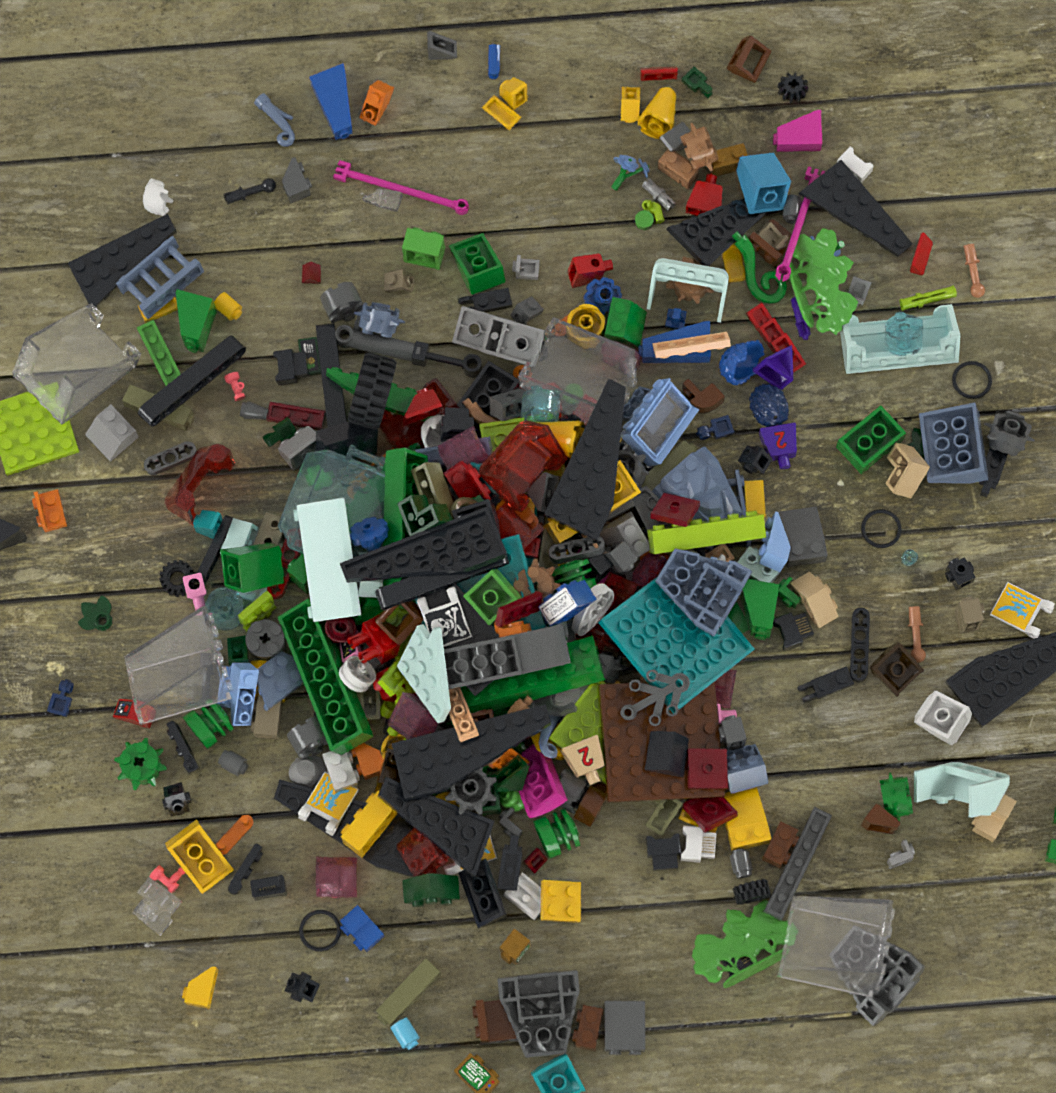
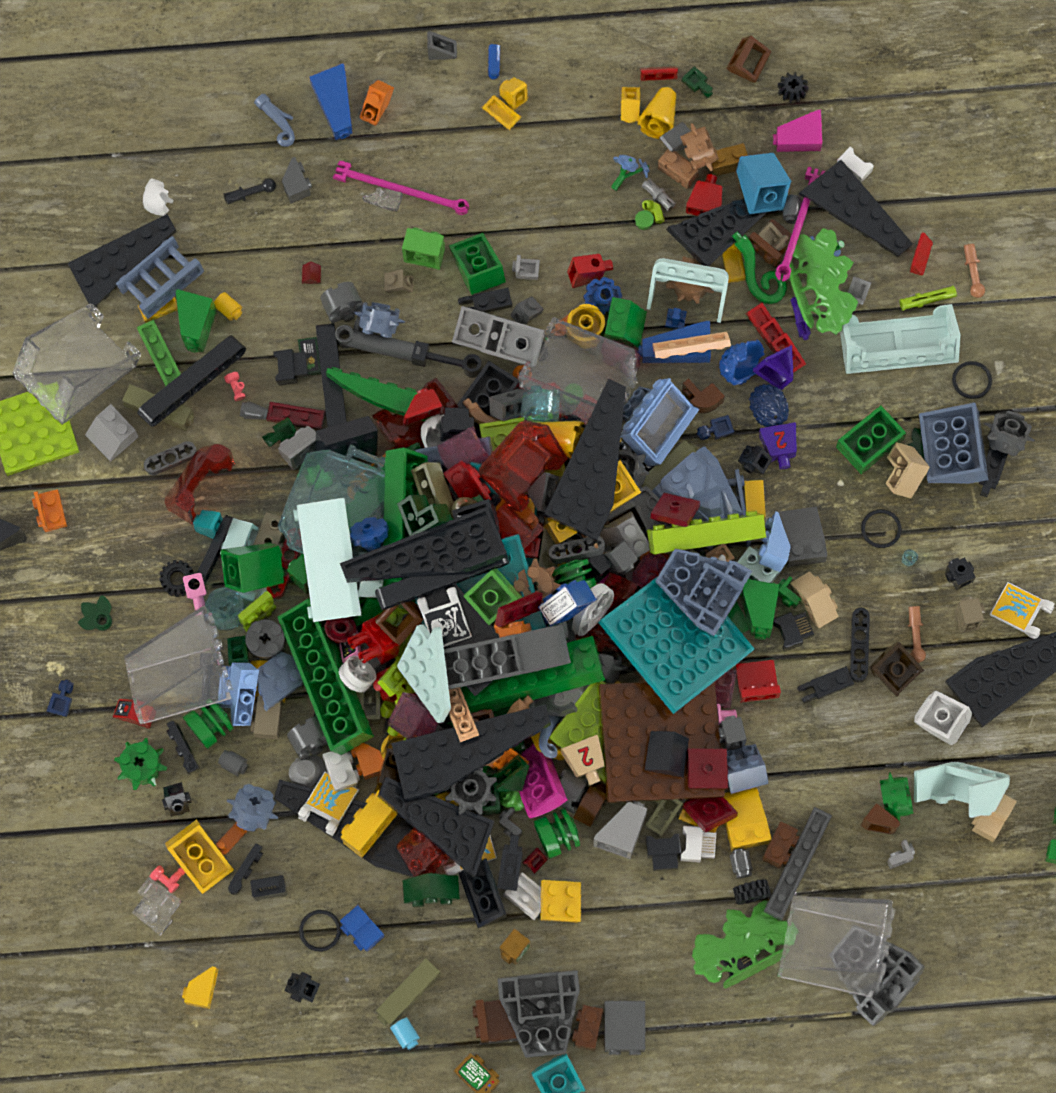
clear pink slope [316,856,357,898] -> none
black tyre [347,352,397,429] -> none
dark grey plant [621,670,690,726] -> none
clear light blue brick [885,312,923,356] -> none
none -> sand blue brick [227,784,278,831]
none -> light grey slope [593,801,647,860]
none -> red bracket [736,660,781,703]

